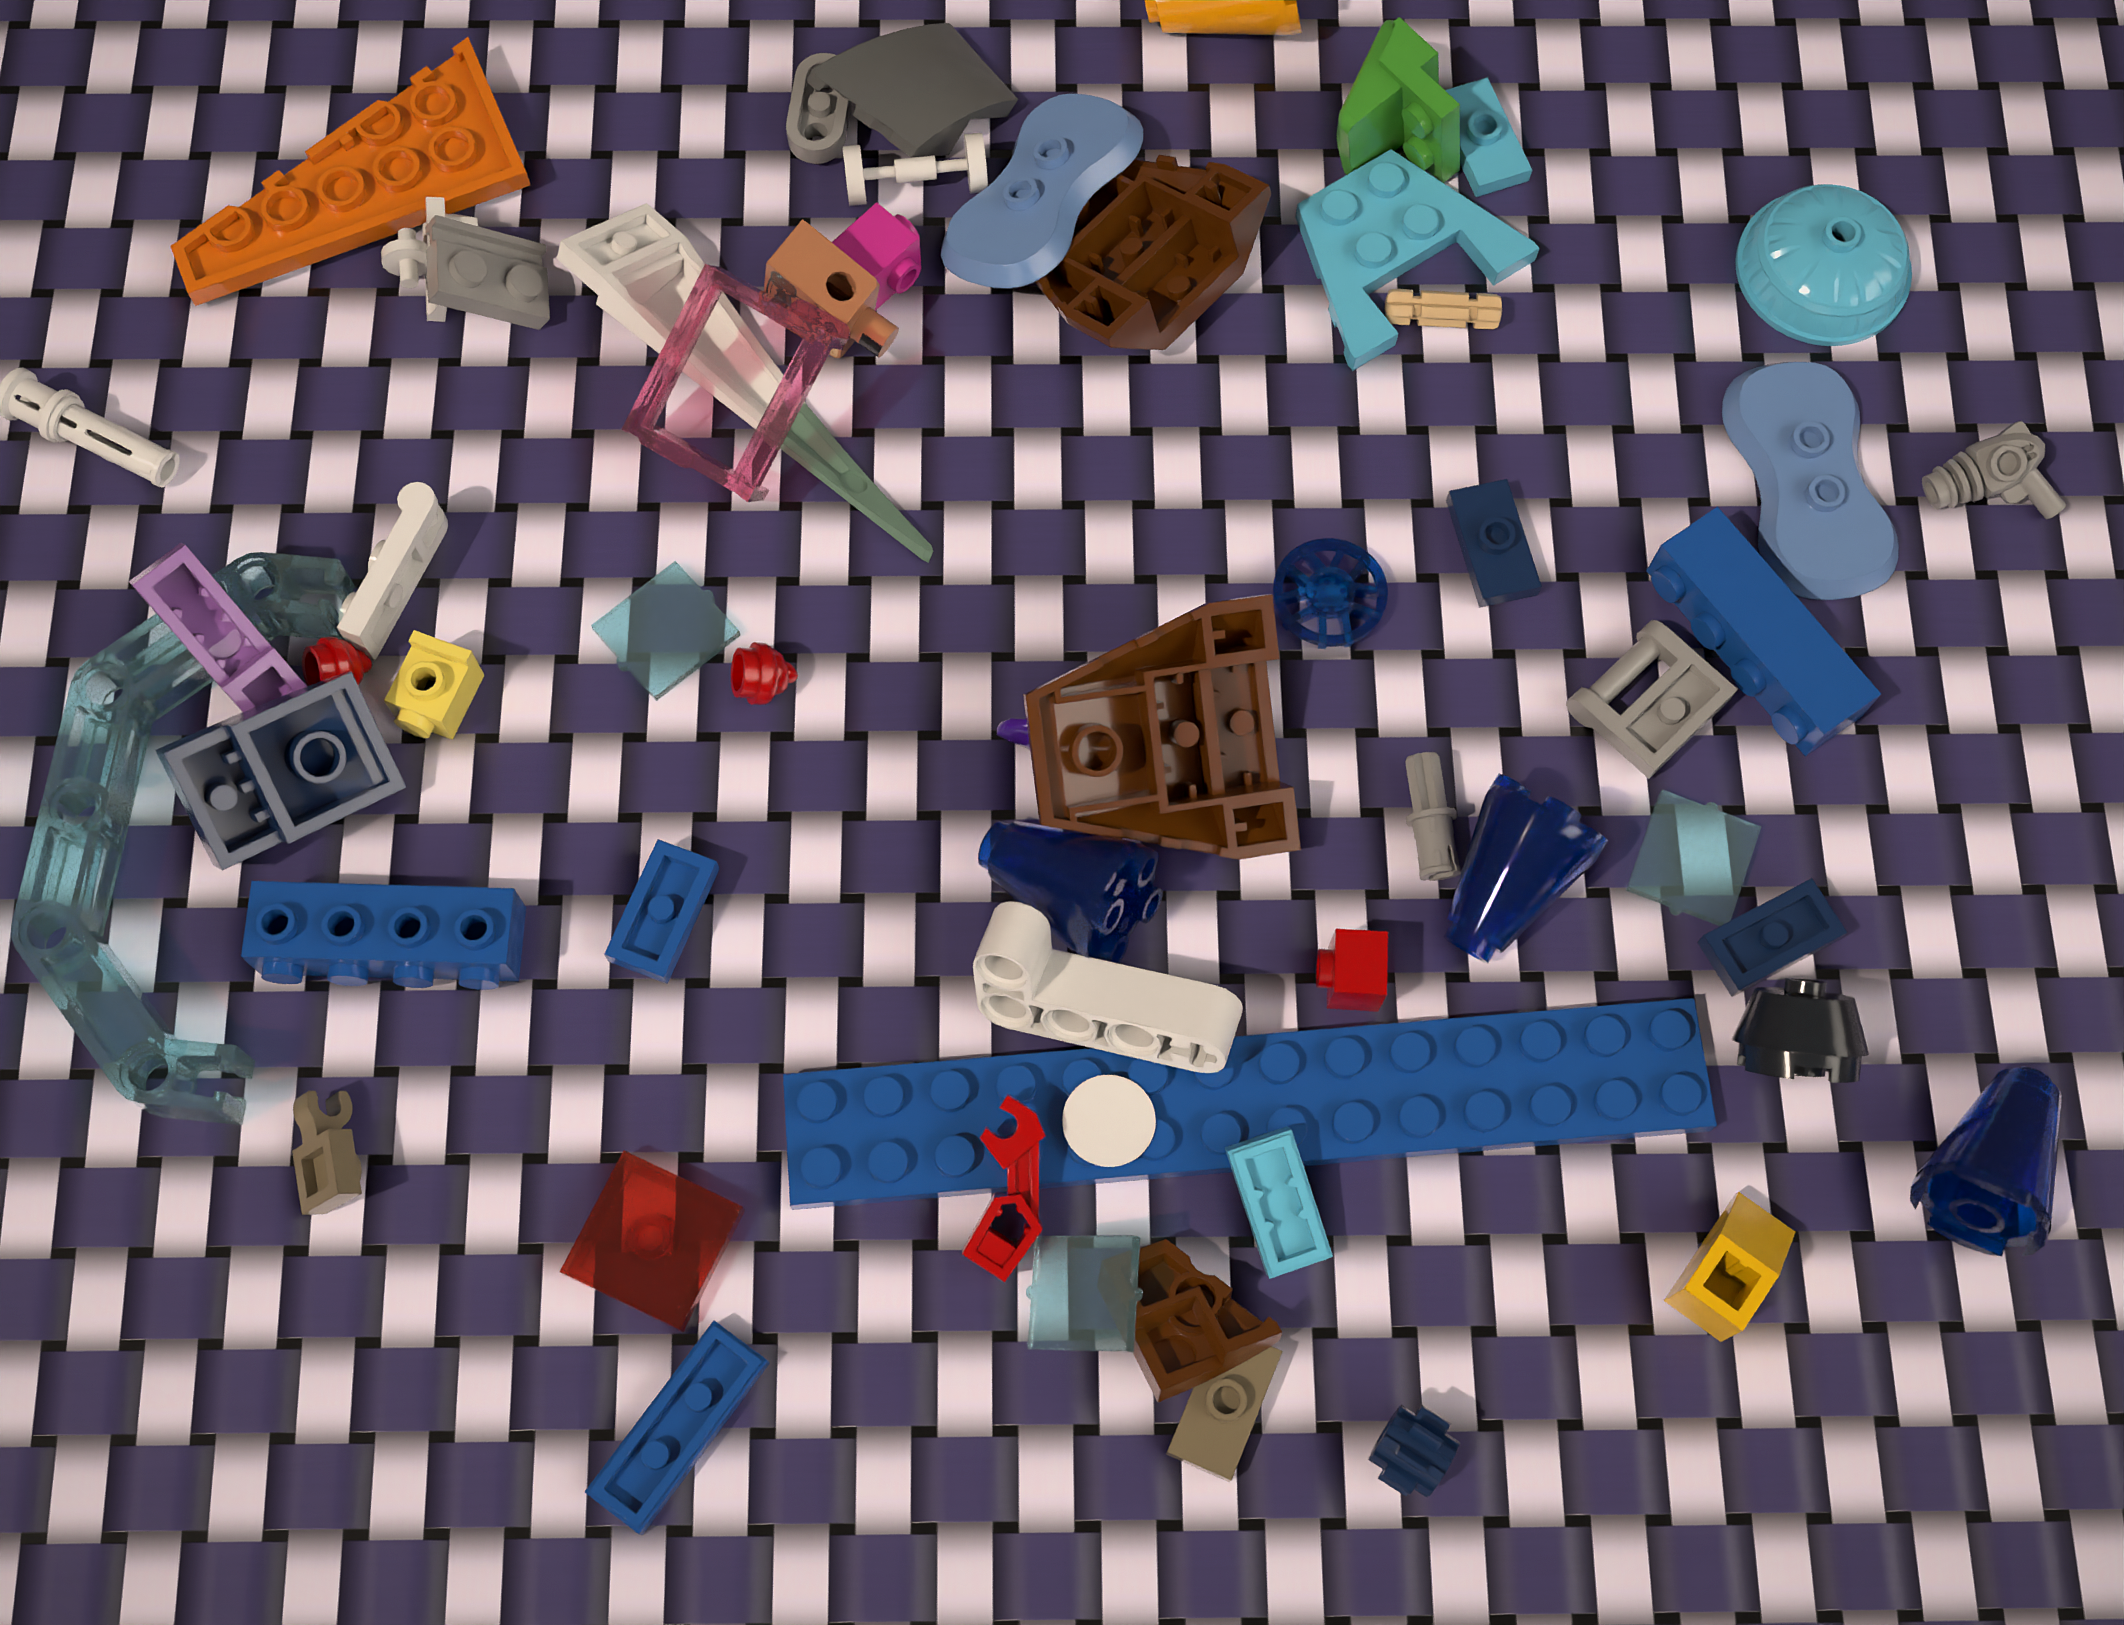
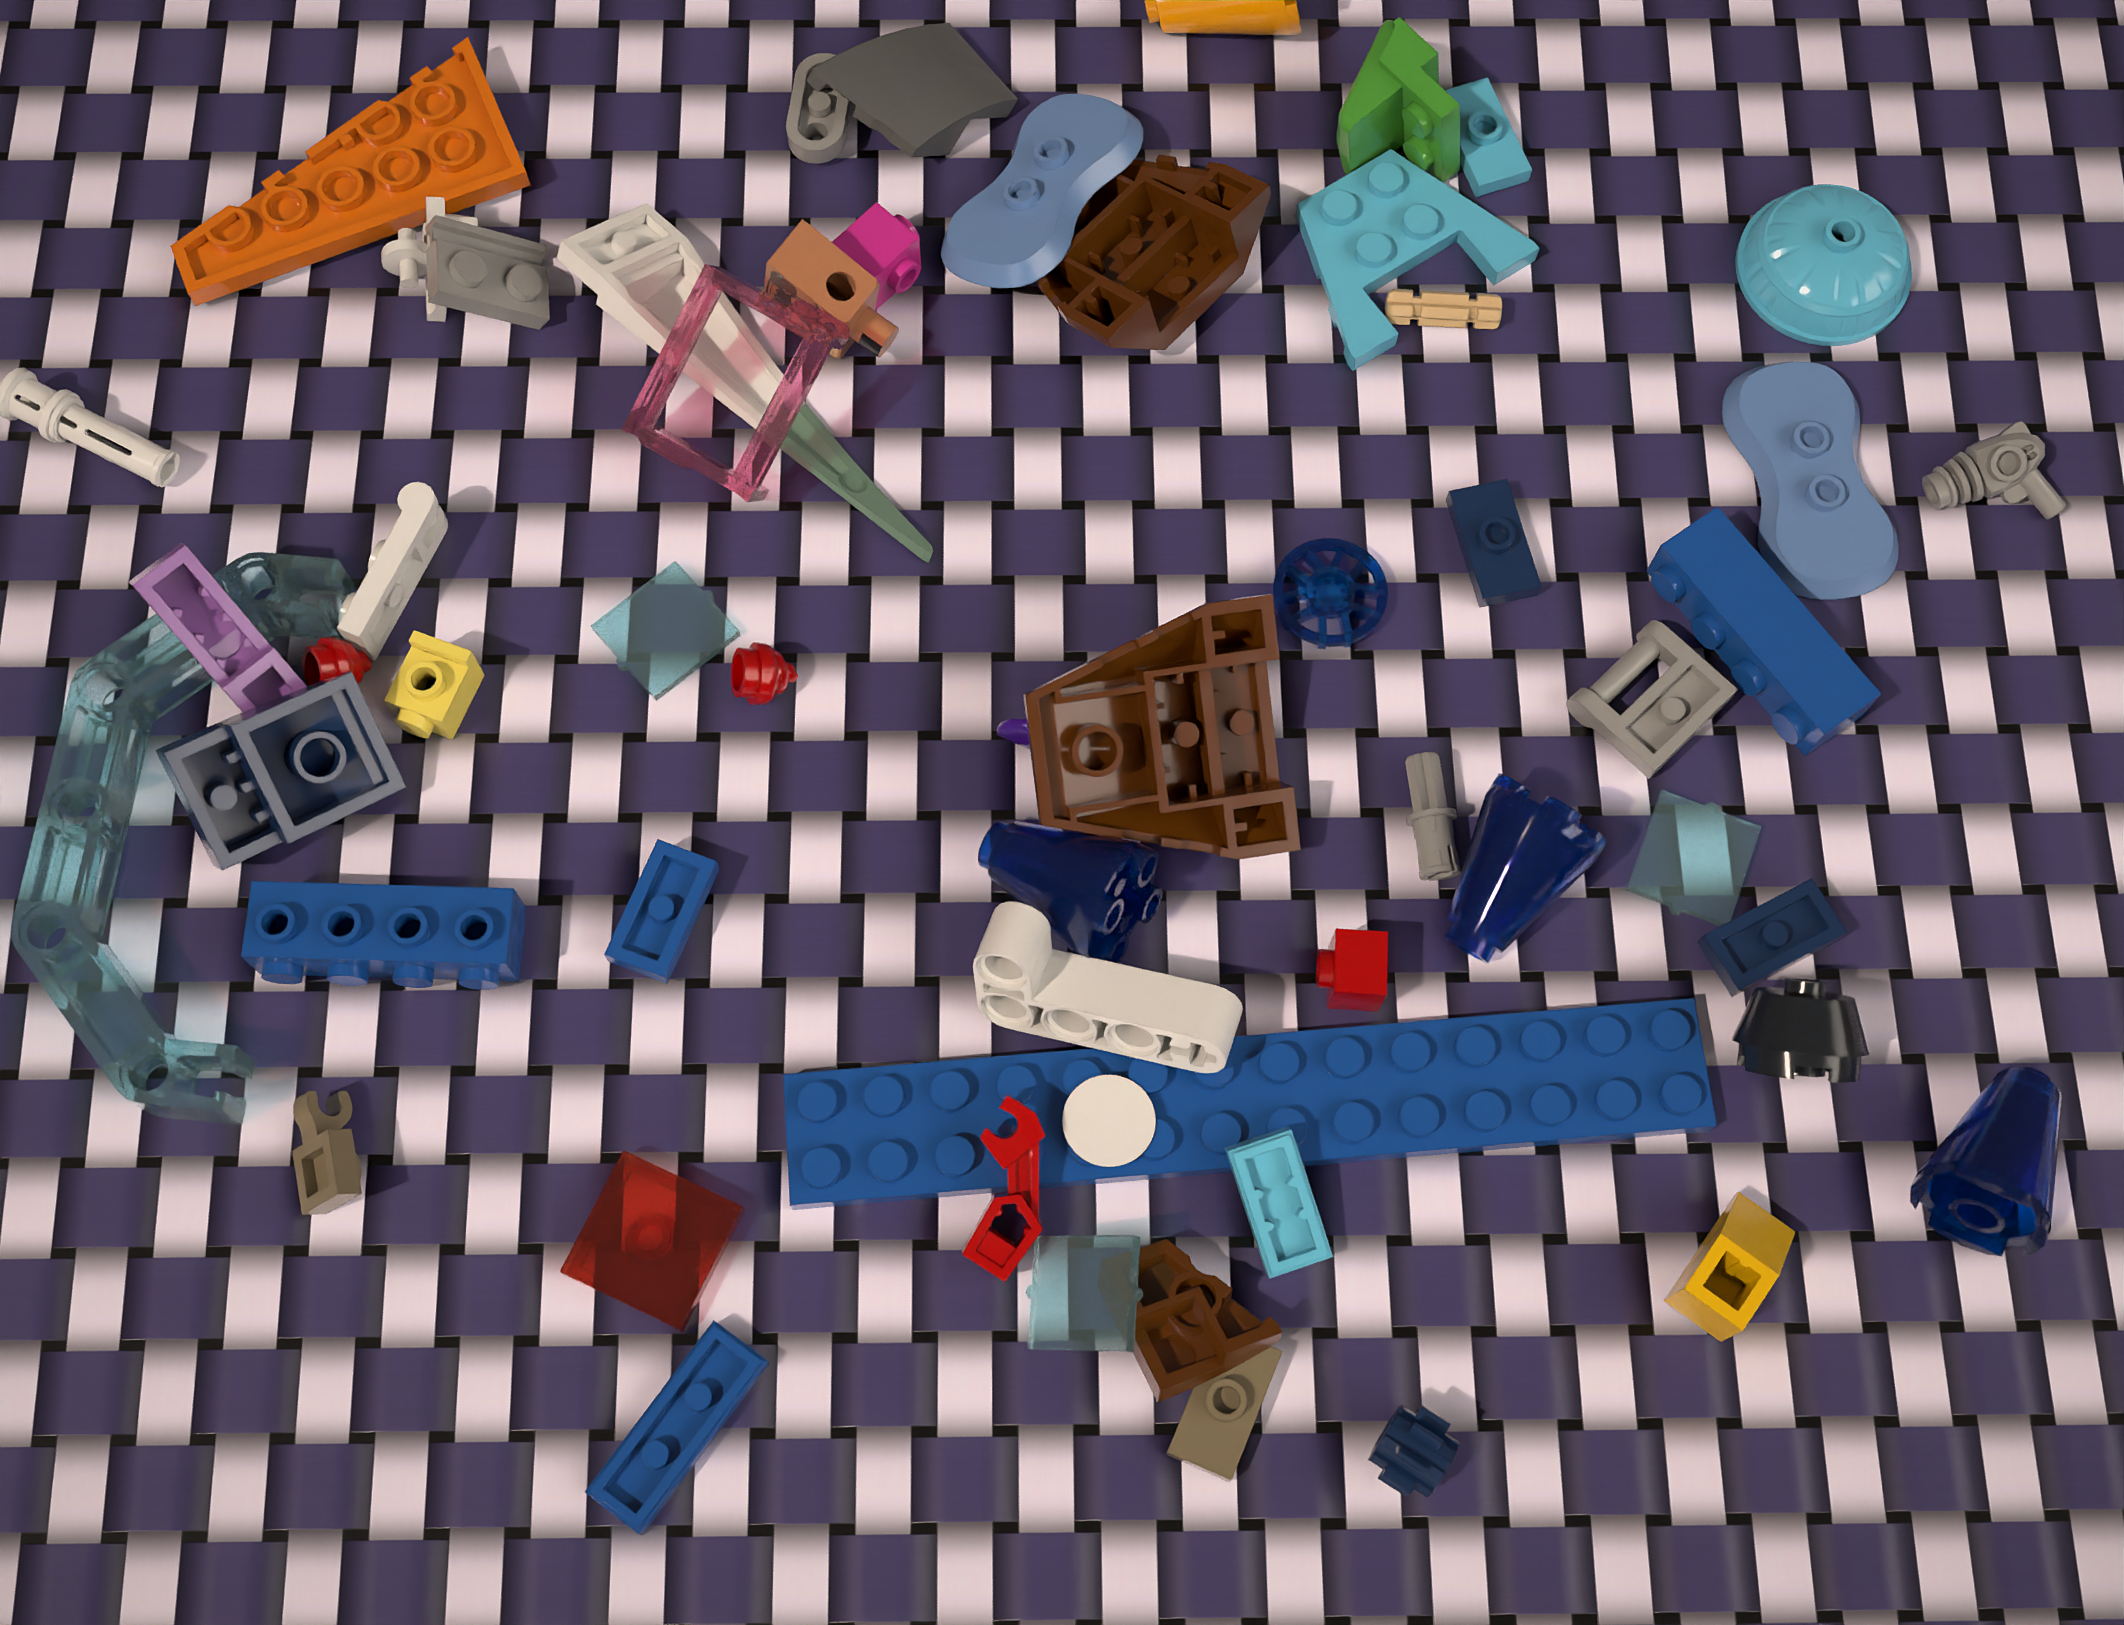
white wheel [843,133,988,206] -> none

